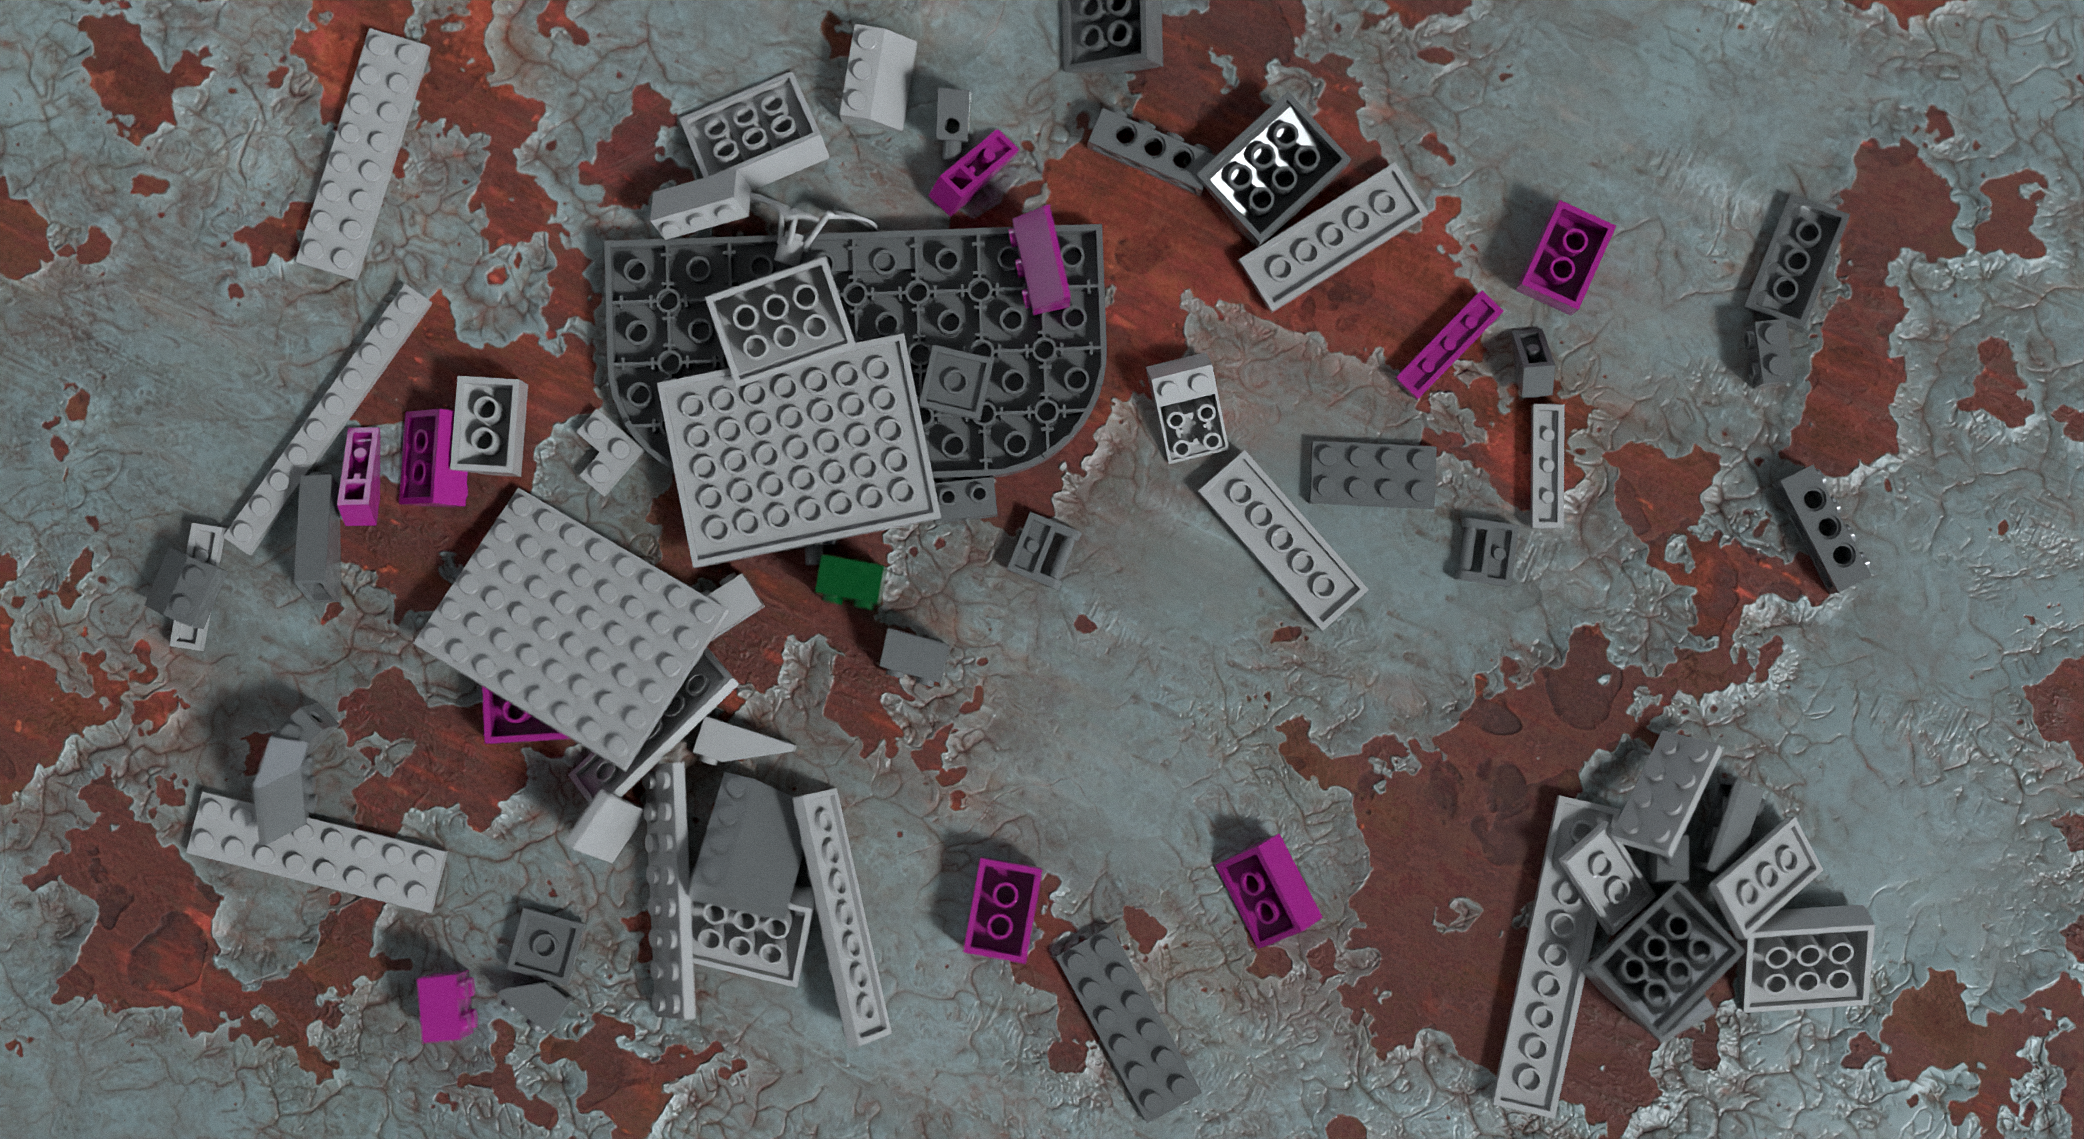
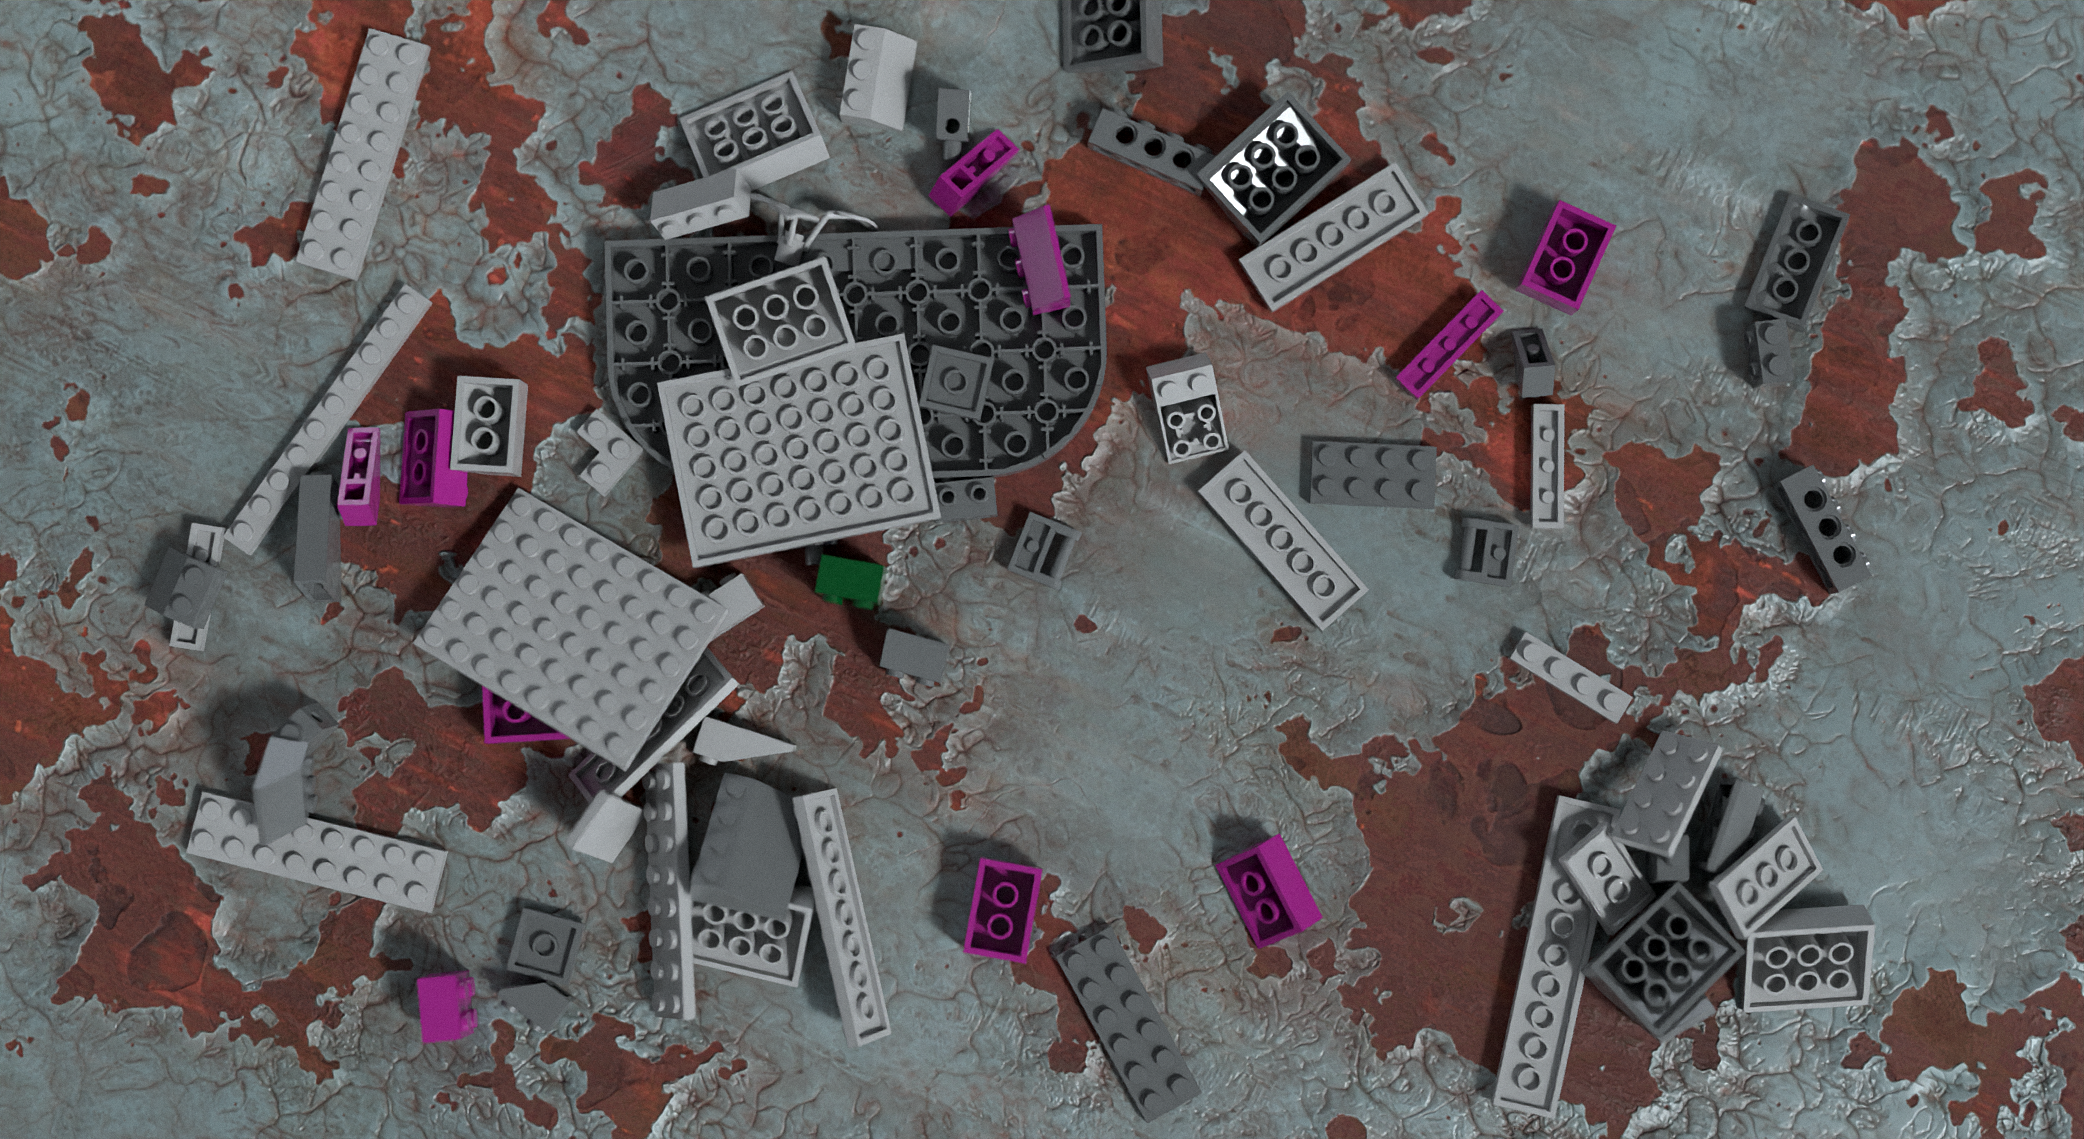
none -> light grey plate [1508,632,1633,724]

